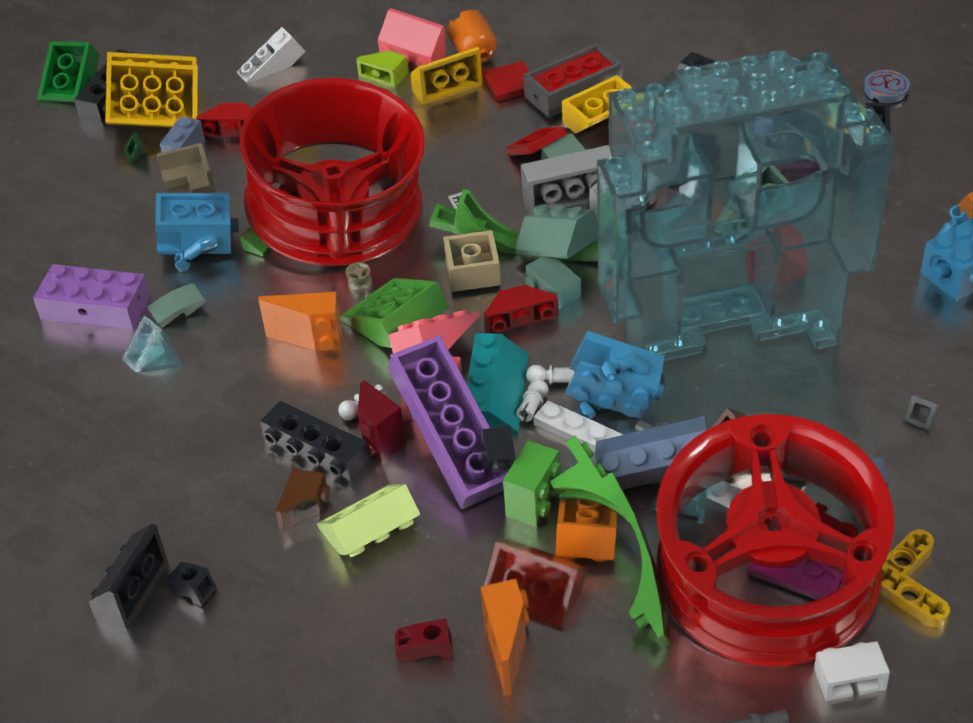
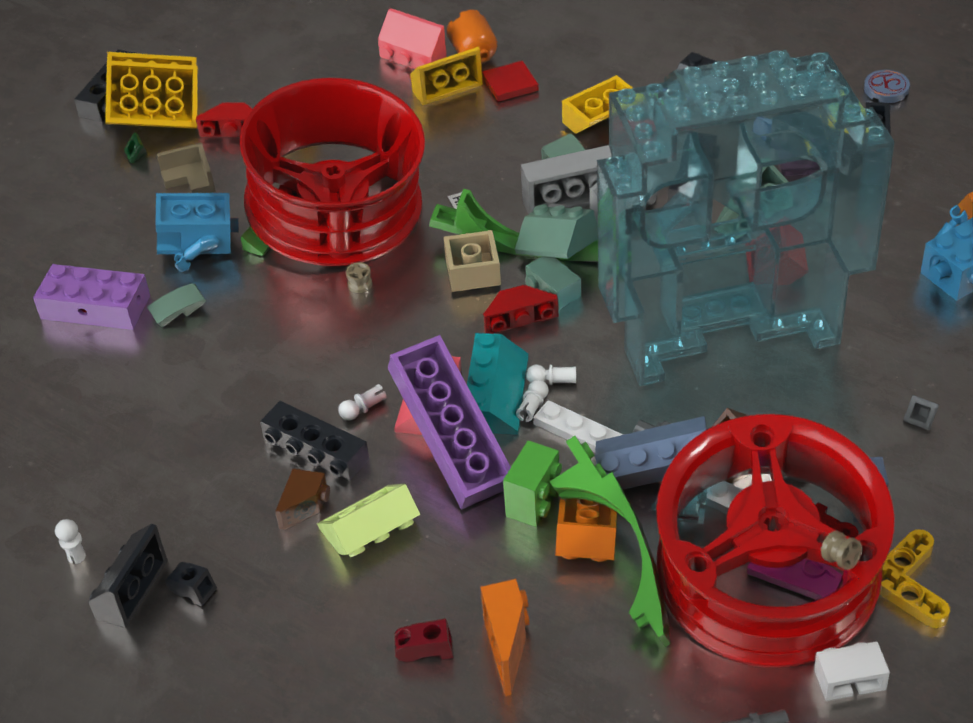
green slope [37,41,100,103] -> none
clear light blue slope [122,315,184,372] -> none
sand blue brick [160,117,205,152] -> none
white slope [237,27,306,84] -> none
orange slope [258,291,342,351] -> none
bright green slope [340,278,449,348] -> none
lime slope [356,51,409,88] -> none
dark red slope [358,380,406,462] -> none
coral slope [389,309,480,354] -> none
black brick [479,427,516,473] -> none
clear red slope [480,539,588,627] -> none
red tile [505,126,567,156] -> none
dark grey brick [523,43,623,118] -> none
dark azure torso [564,331,664,420] -> none
none -> white pin [55,519,86,564]
none -> dark tan wheel [821,531,862,570]

